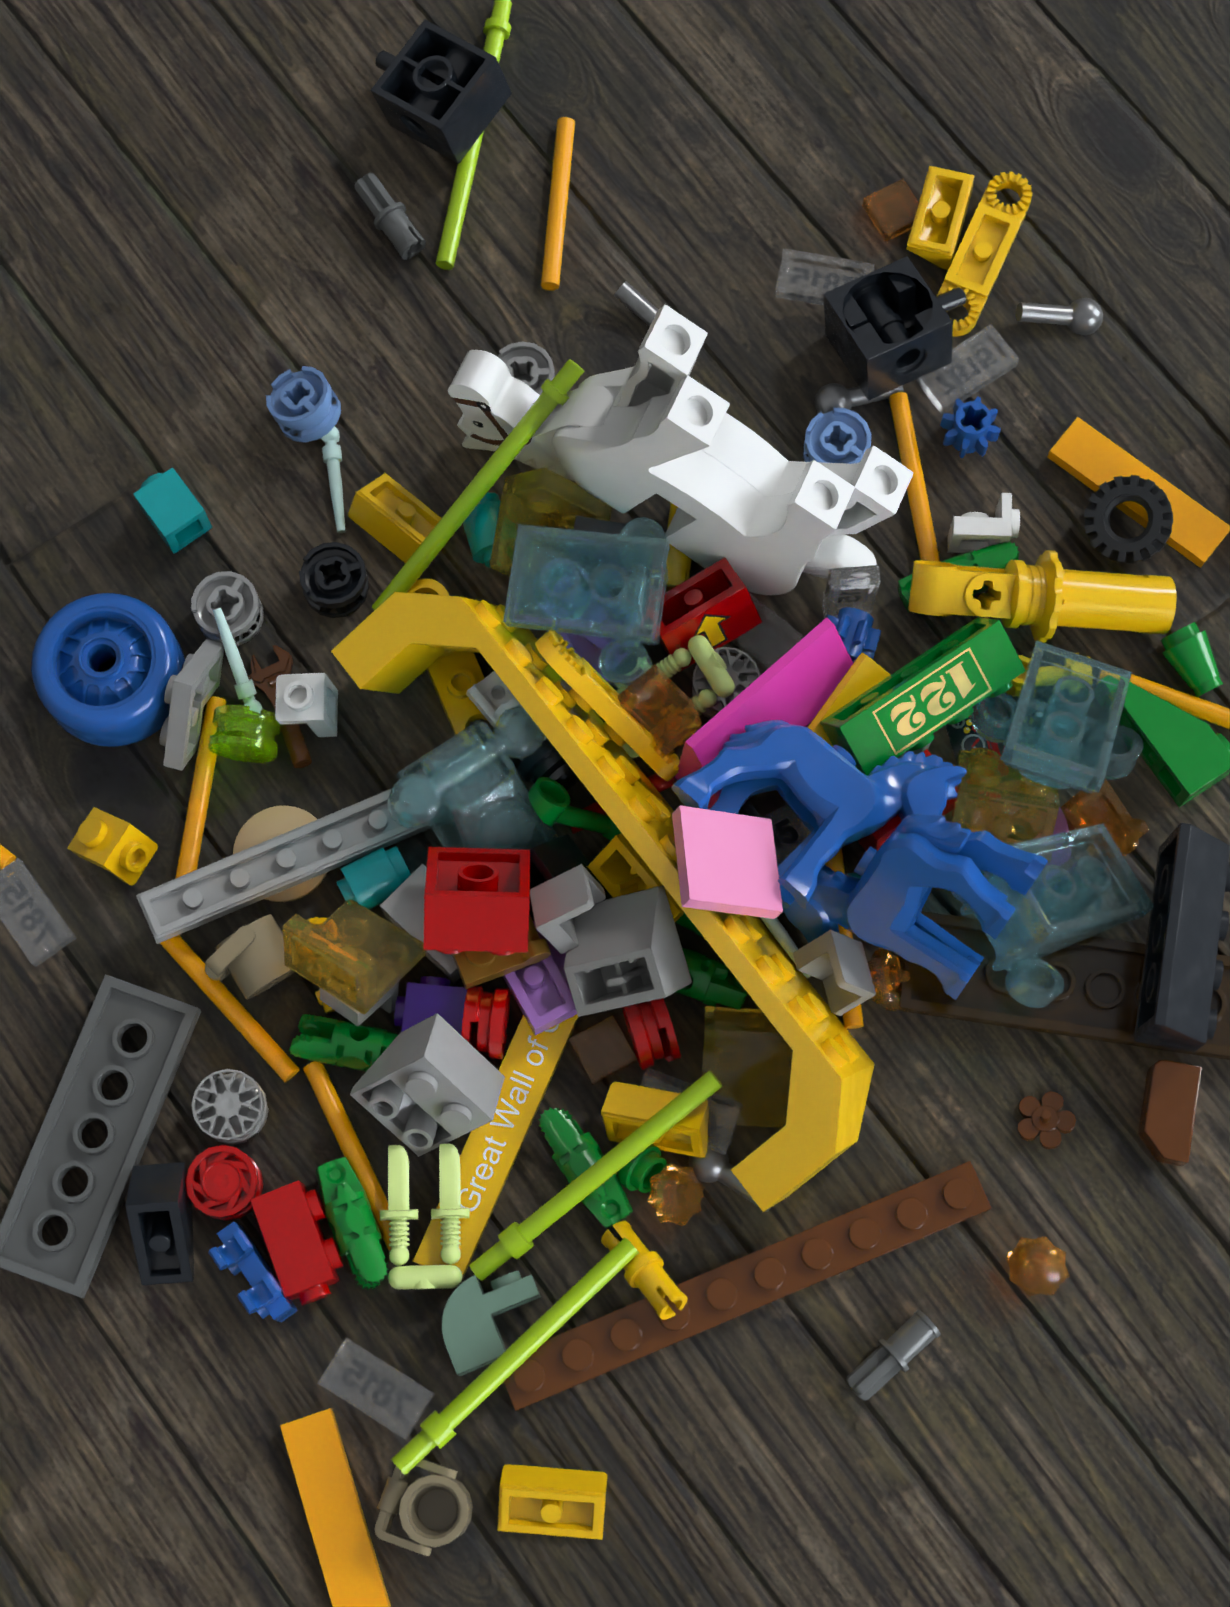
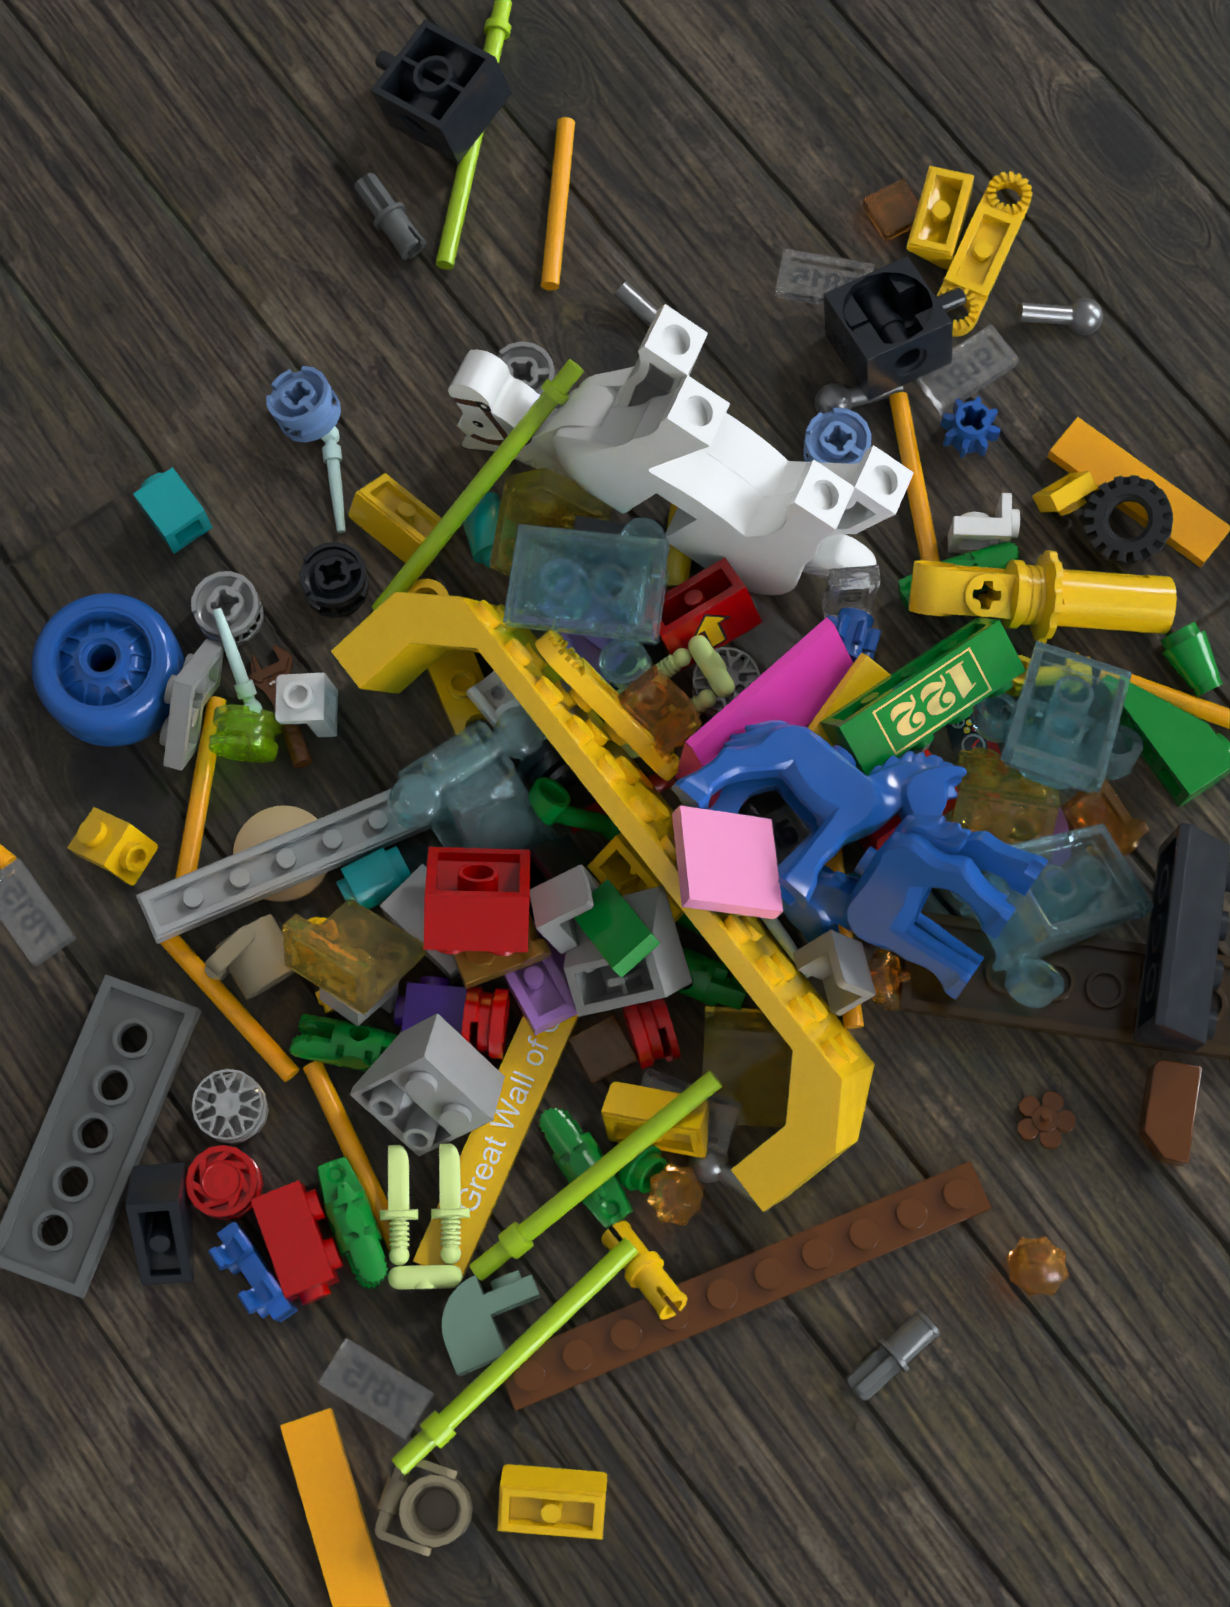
none -> green tile [574,879,660,978]
none -> yellow plate [1032,471,1098,516]

